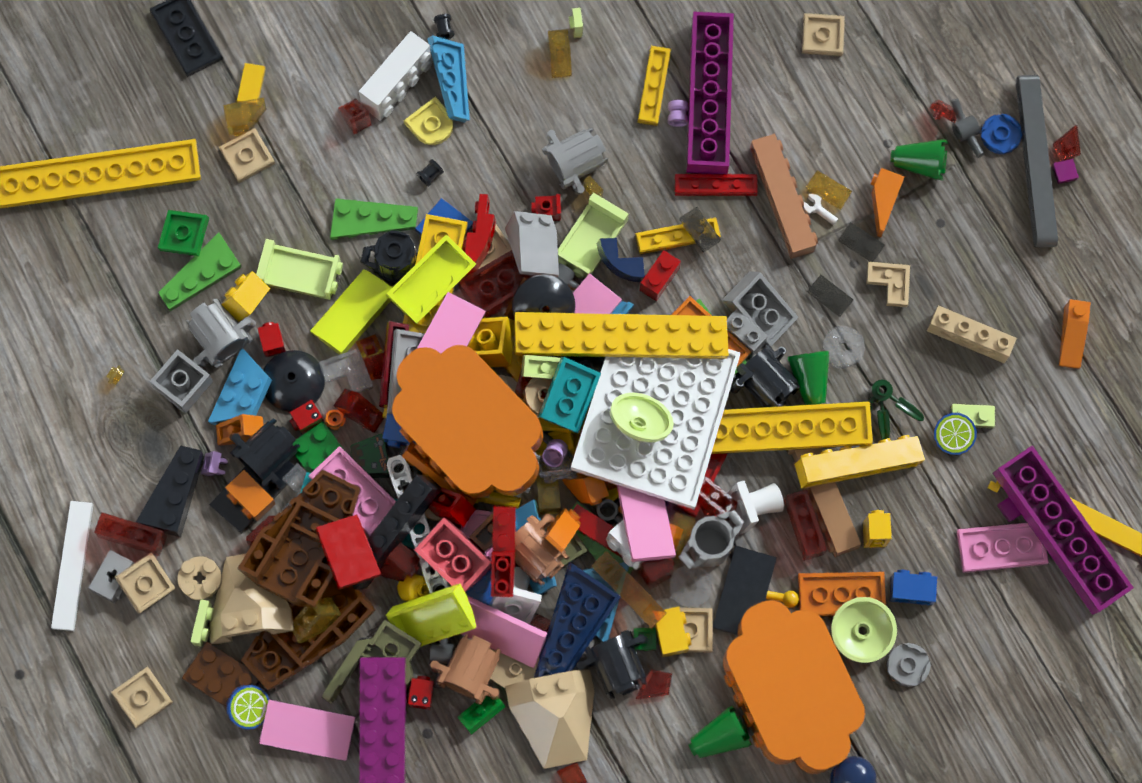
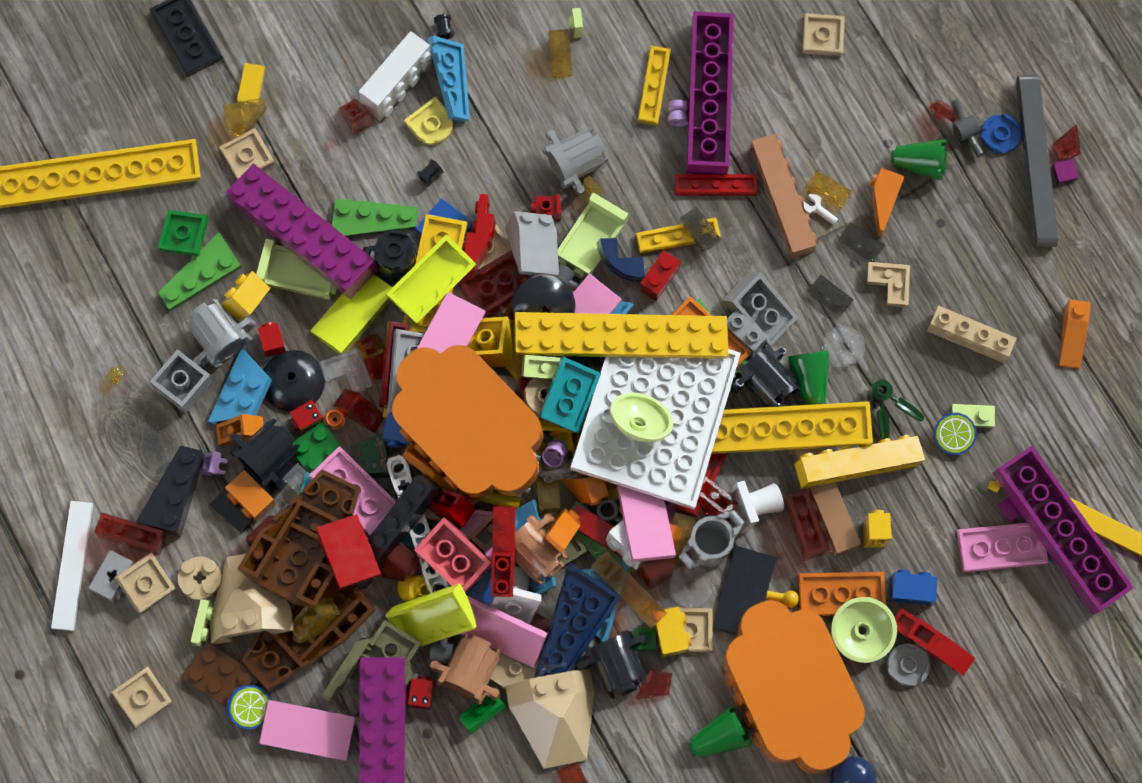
none -> magenta brick [225,163,379,300]
none -> red slope [895,608,976,677]

